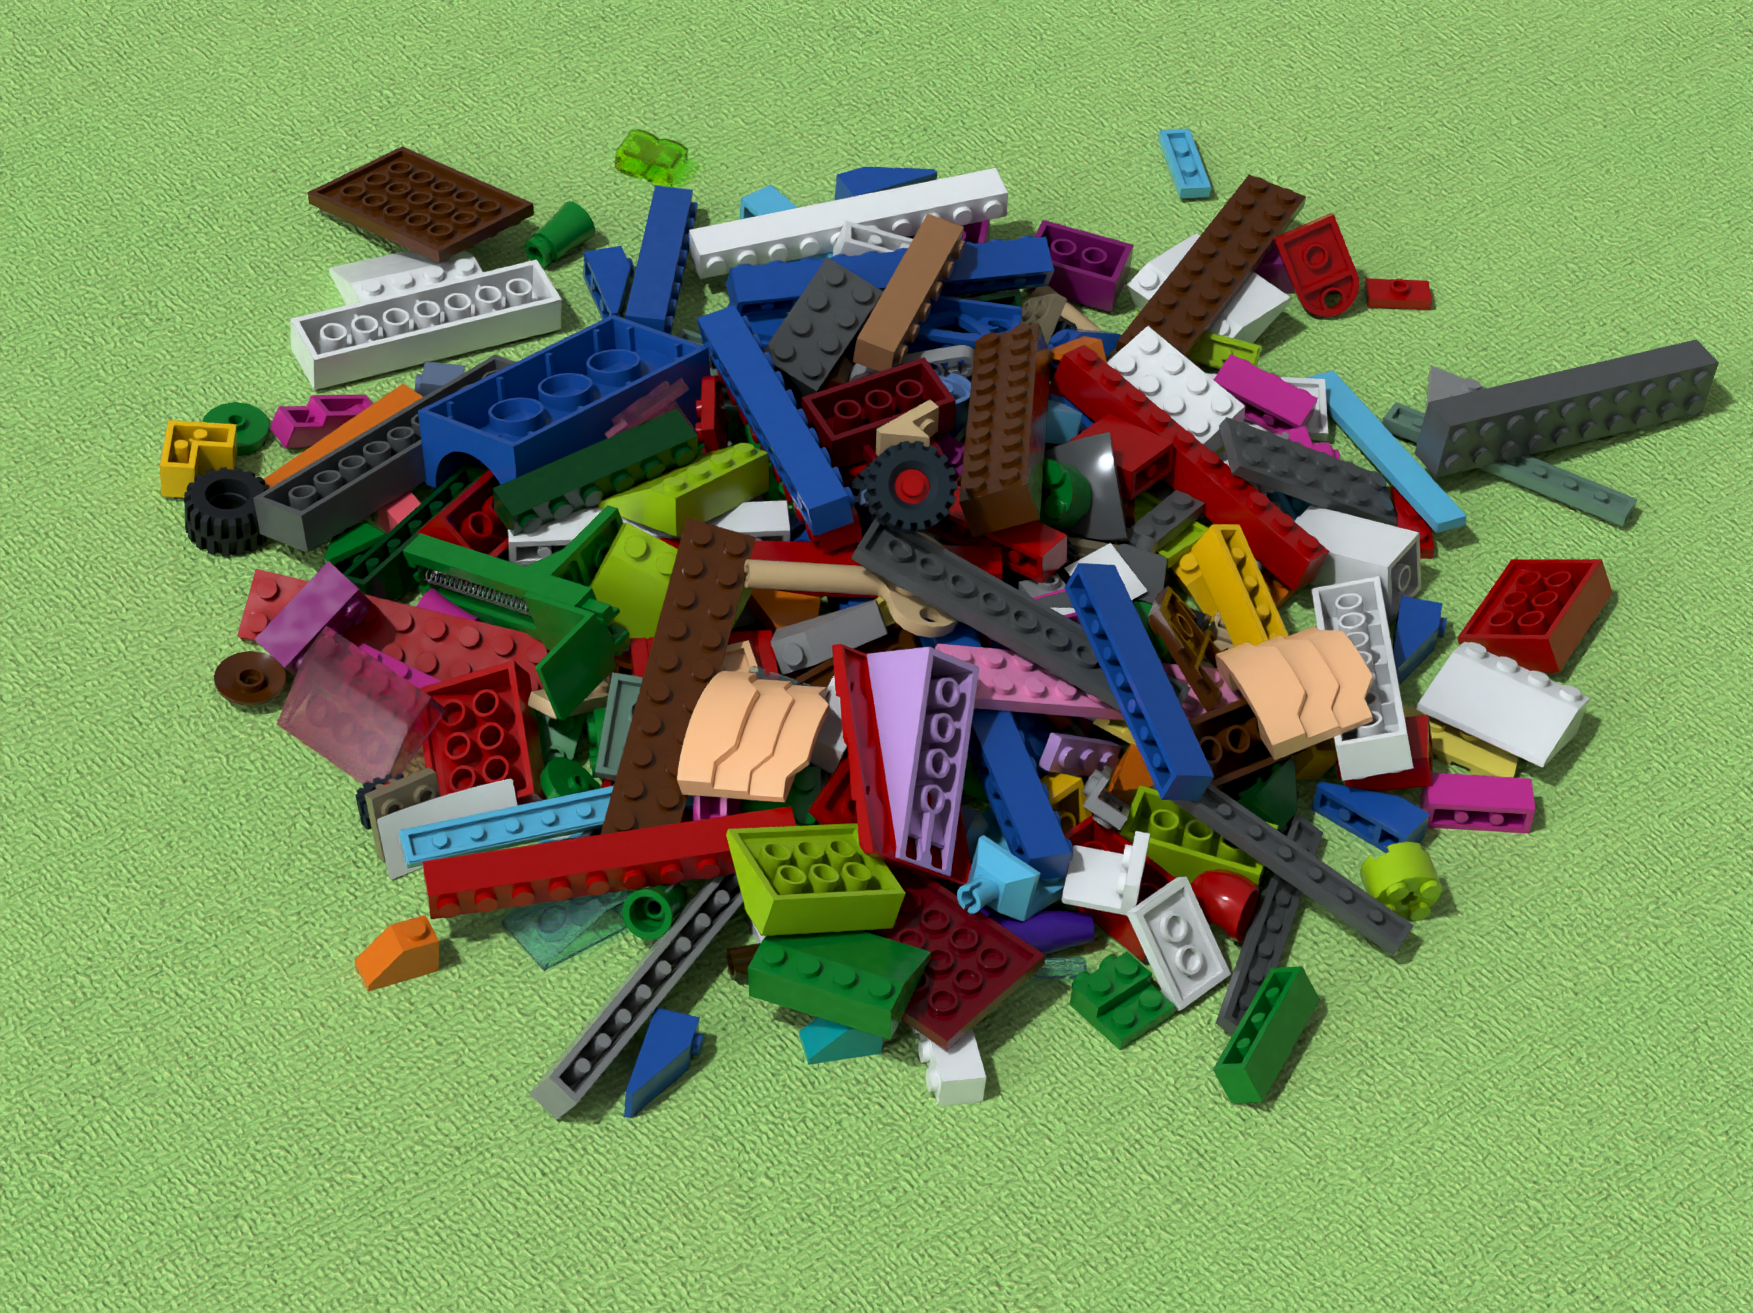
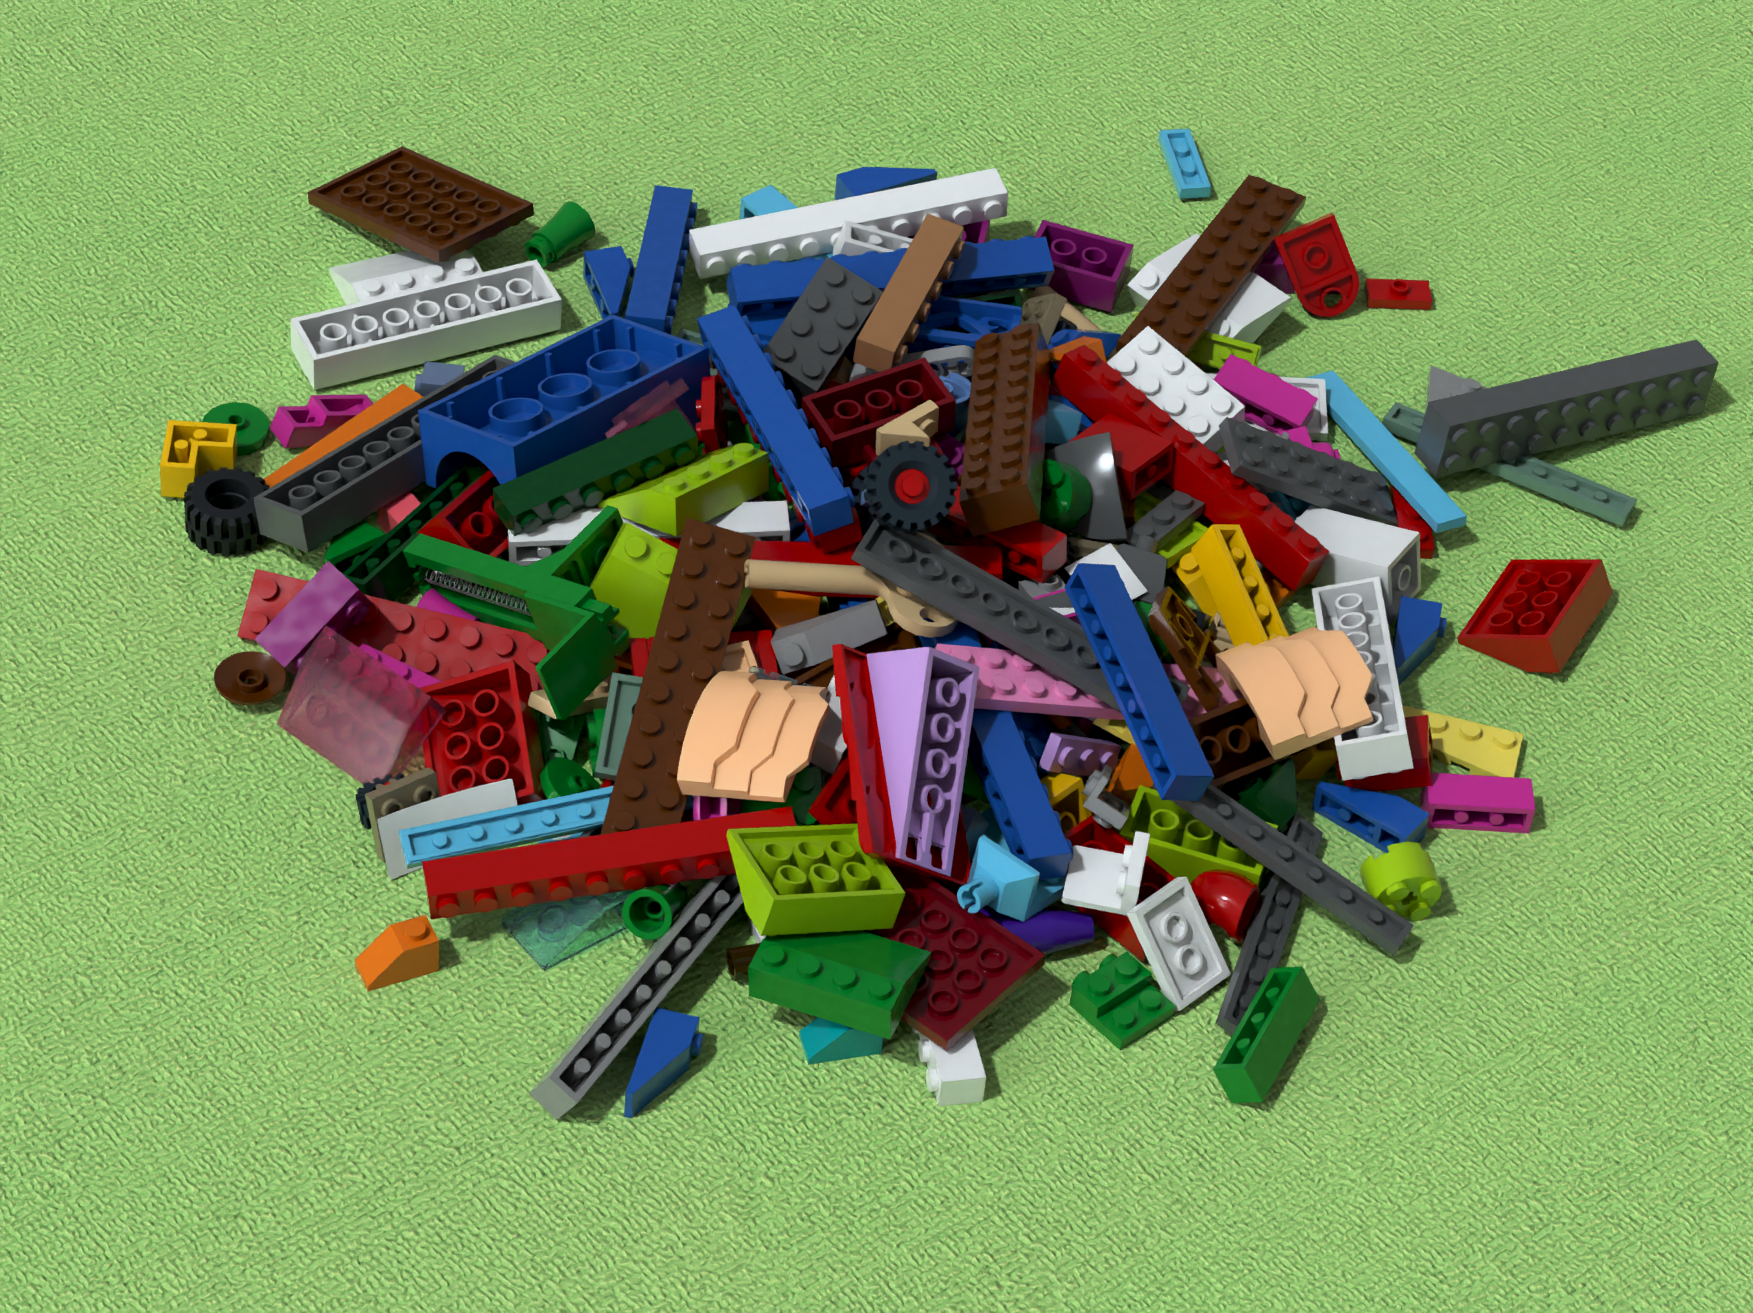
clear neon green brick [615,129,689,187] -> none
clear light blue axle [1029,957,1087,979] -> none
white slope [1416,641,1590,768] -> none

